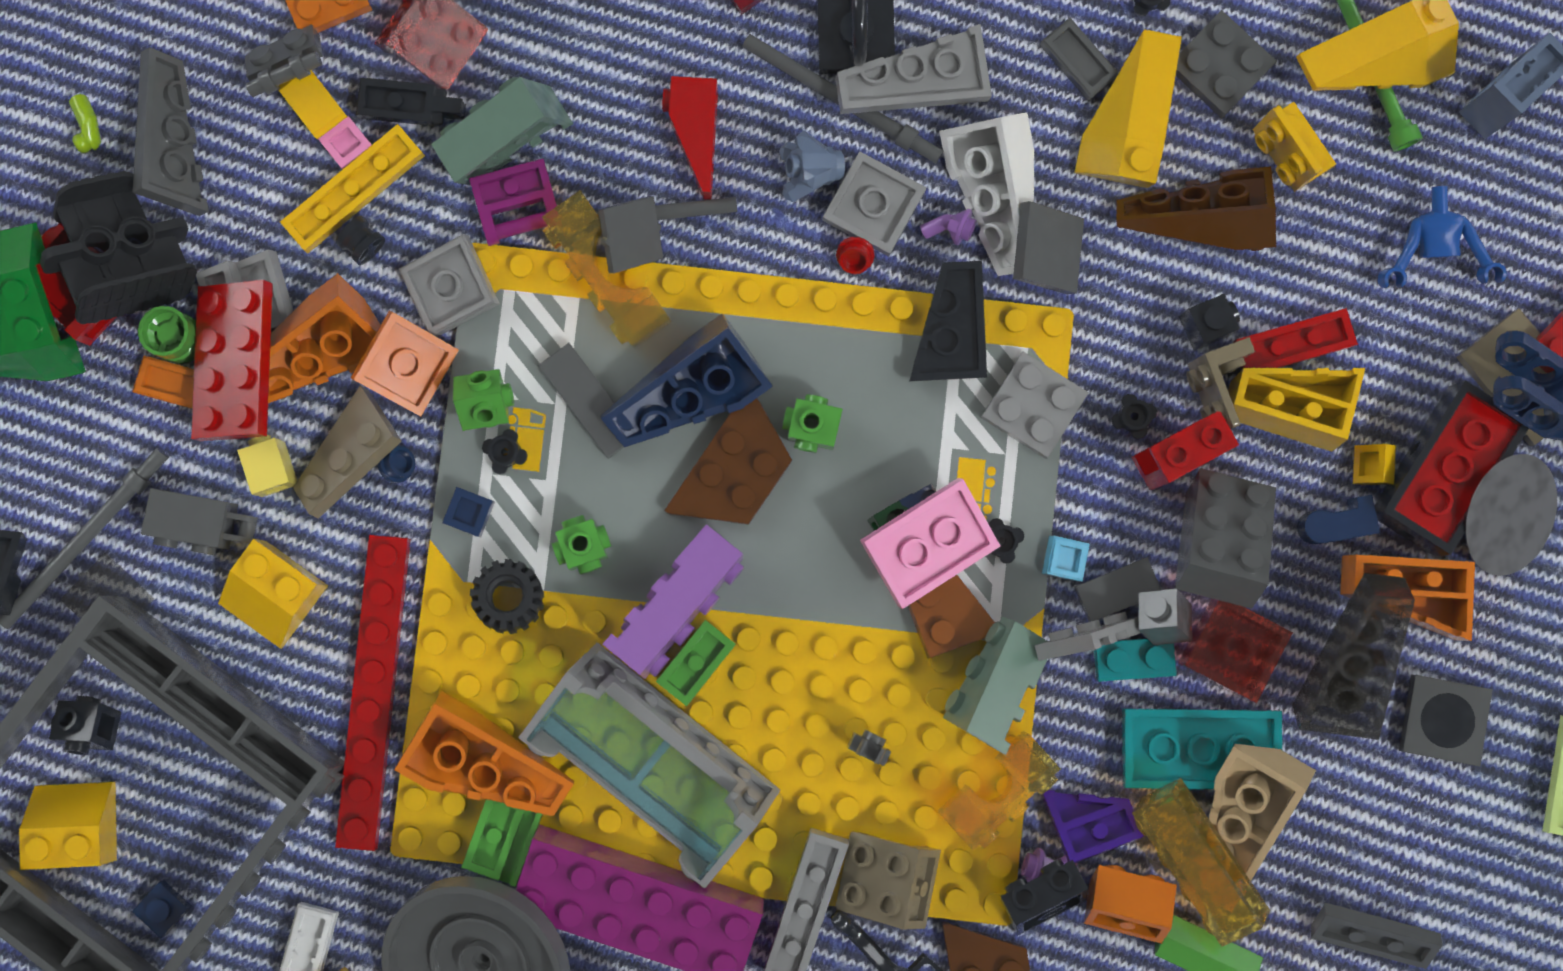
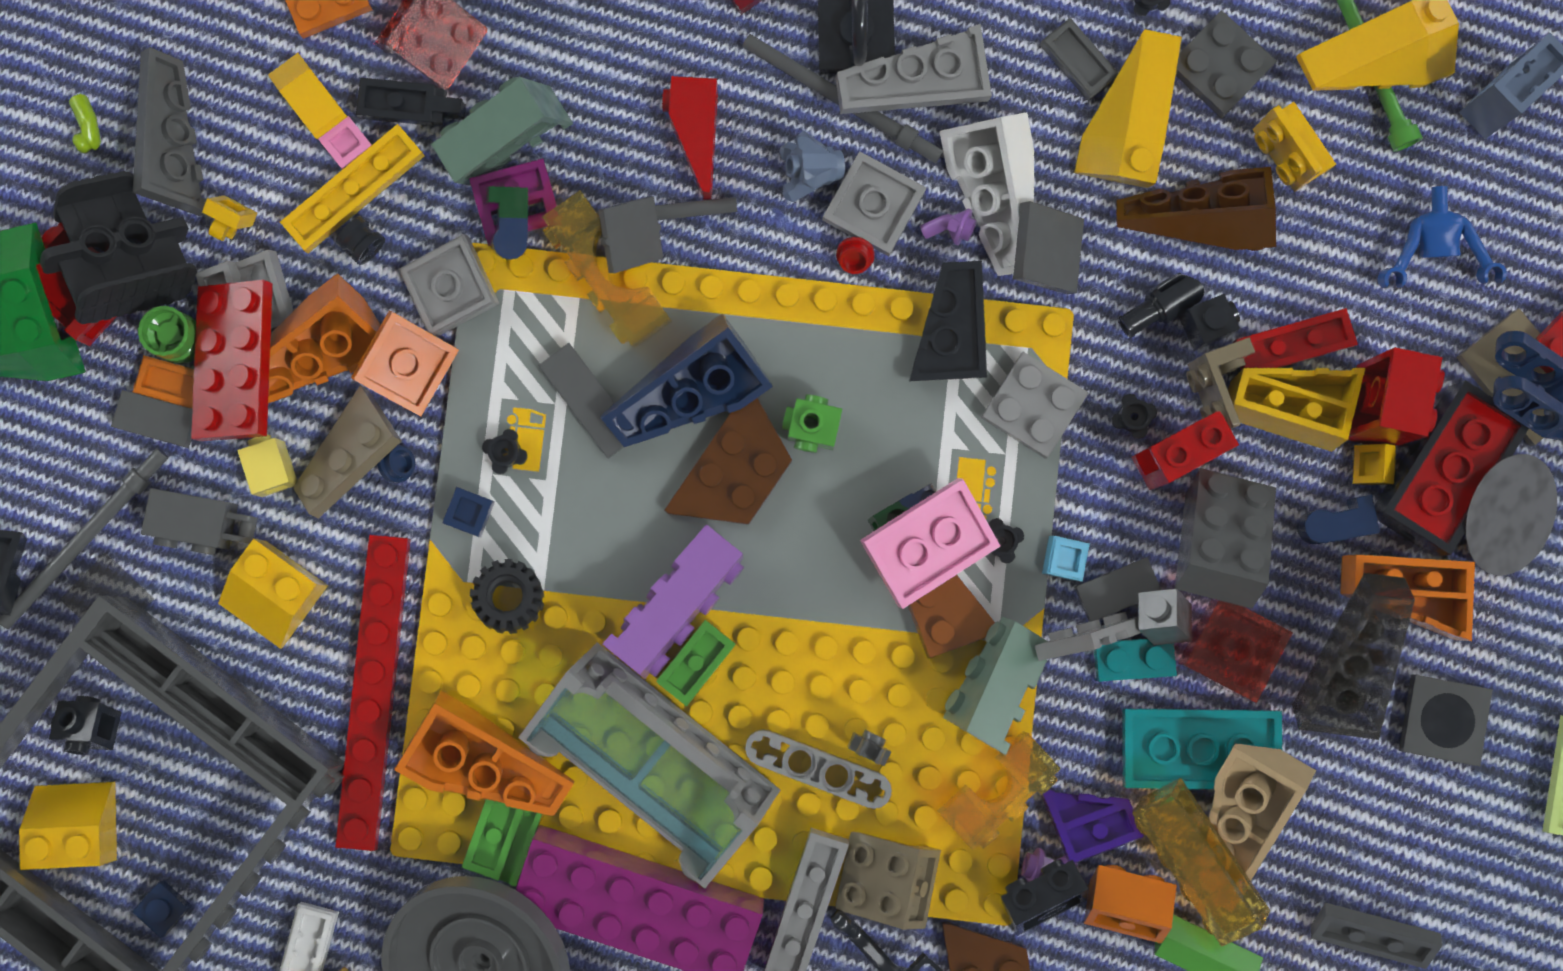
dark grey plate [245,25,323,97] -> none
bright green brick [453,369,514,431] -> none
bright green brick [552,515,612,575] -> none
none -> dark grey tile [111,390,192,448]
none -> yellow tile [202,195,258,241]
none -> leg [486,186,528,260]
none -> light grey beam [745,729,892,809]
none -> black arm [1117,273,1205,338]
none -> red brick [1348,347,1445,446]

